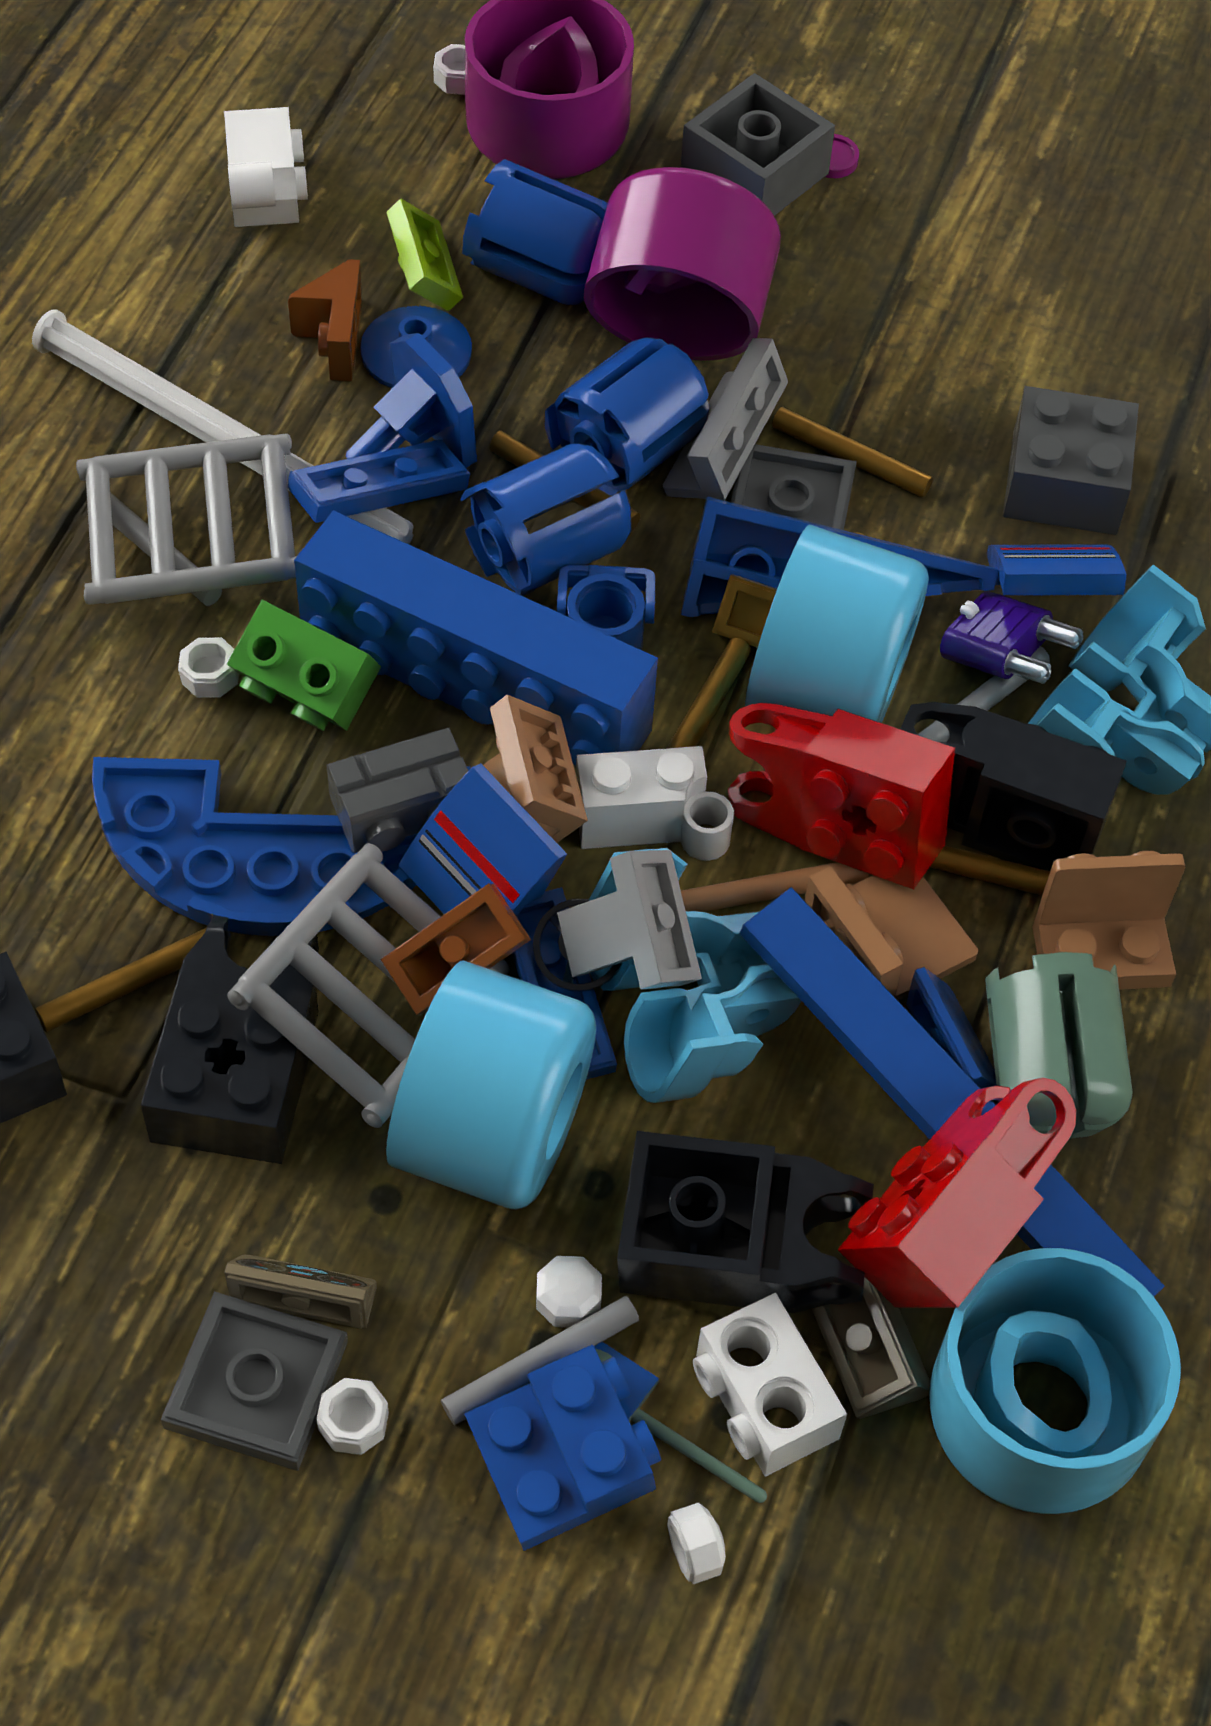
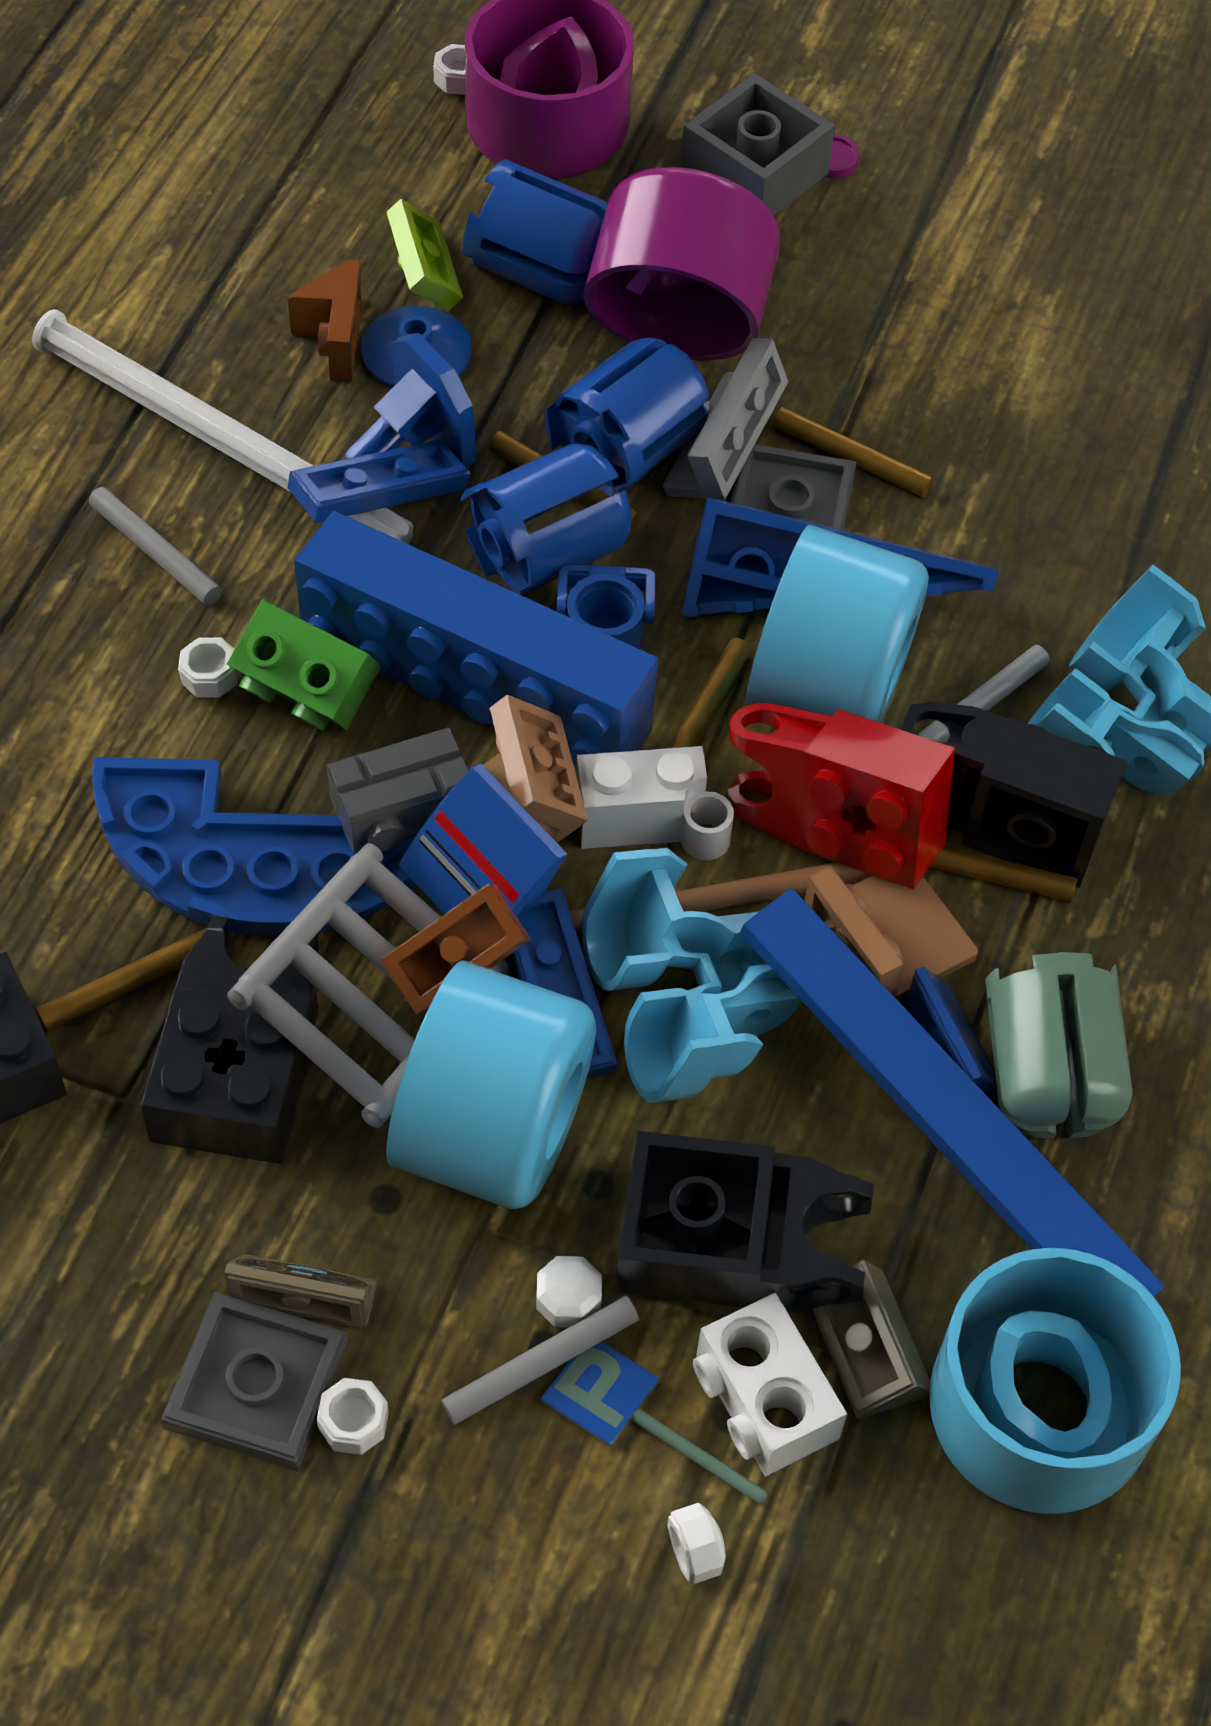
light grey bar [76,433,297,605] -> none
white hinge [224,107,308,227] -> none
blue plate [464,1344,662,1551] -> none
light grey piece [533,850,702,992] -> none
pearl gold tile [712,574,777,648] -> none
brick [838,1078,1076,1308] -> none
dark purple piece [940,591,1083,684] -> none
blue slope [987,544,1127,595] -> none
dark grey brick [1003,386,1139,535] -> none
medium nougat bracket [1032,851,1186,989] -> none

